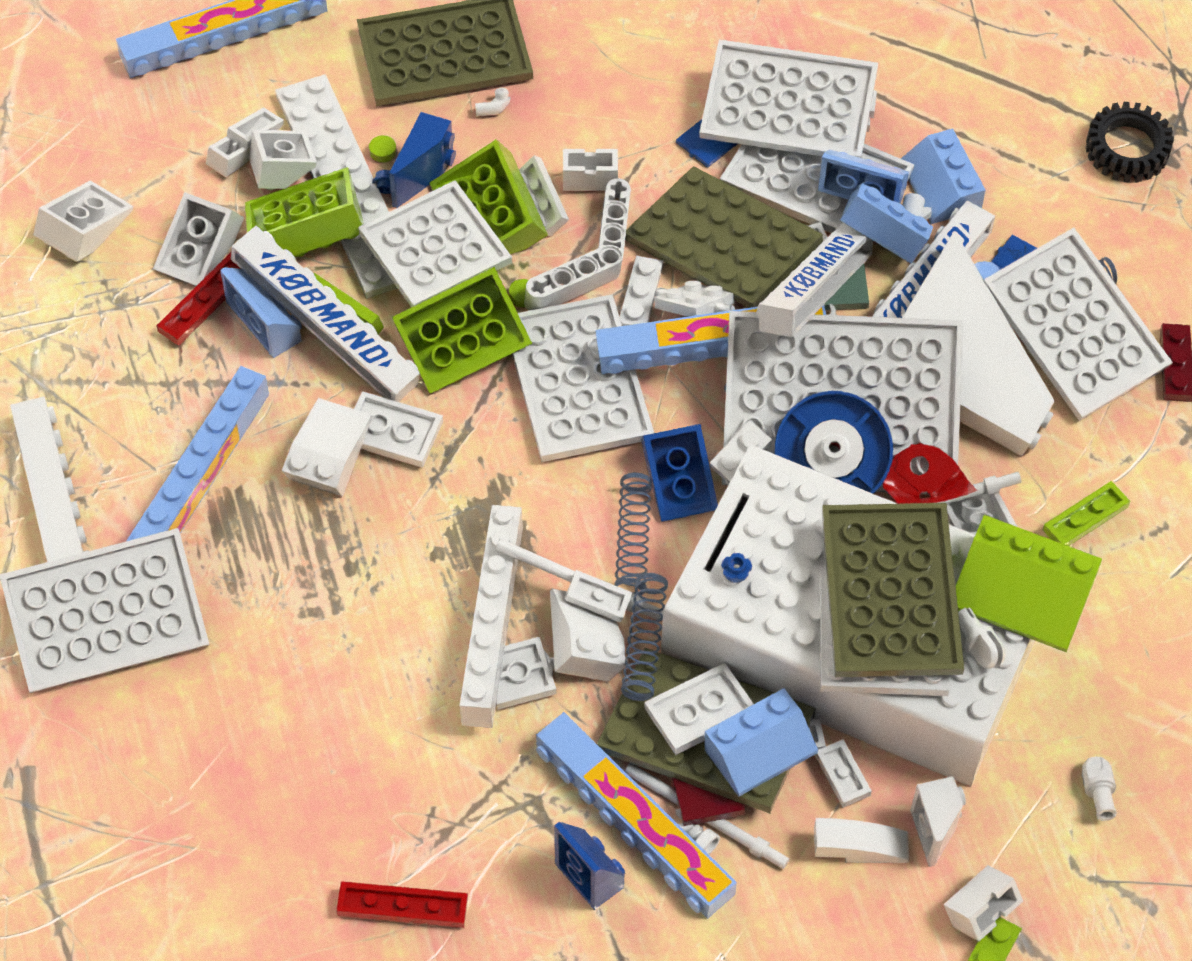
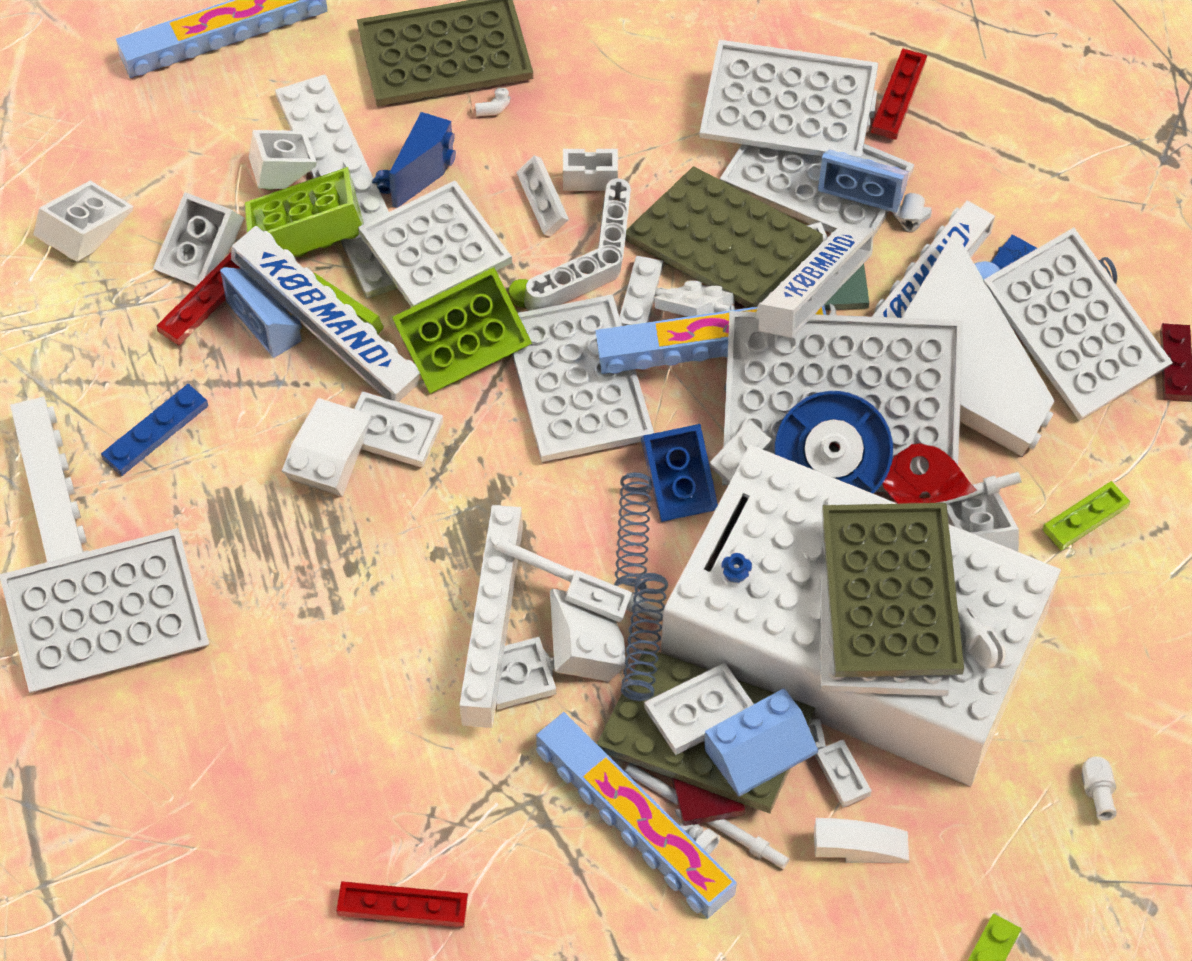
light blue brick [126,366,269,541] -> none
white slope [206,107,284,177] -> none
lime tile [369,135,397,163] -> none
lime slope [430,139,548,254] -> none
blue slope [554,822,625,910] -> none
blue piece [676,119,737,168] -> none
light blue slope [840,183,933,264] -> none
light blue slope [901,128,986,224] -> none
white slope [910,776,966,867] -> none
white brick [944,865,1023,941] -> none
lime slope [955,515,1102,653] -> none
black tyre [1086,102,1174,183] -> none
none -> blue plate [101,384,209,476]
none -> red plate [871,48,928,140]

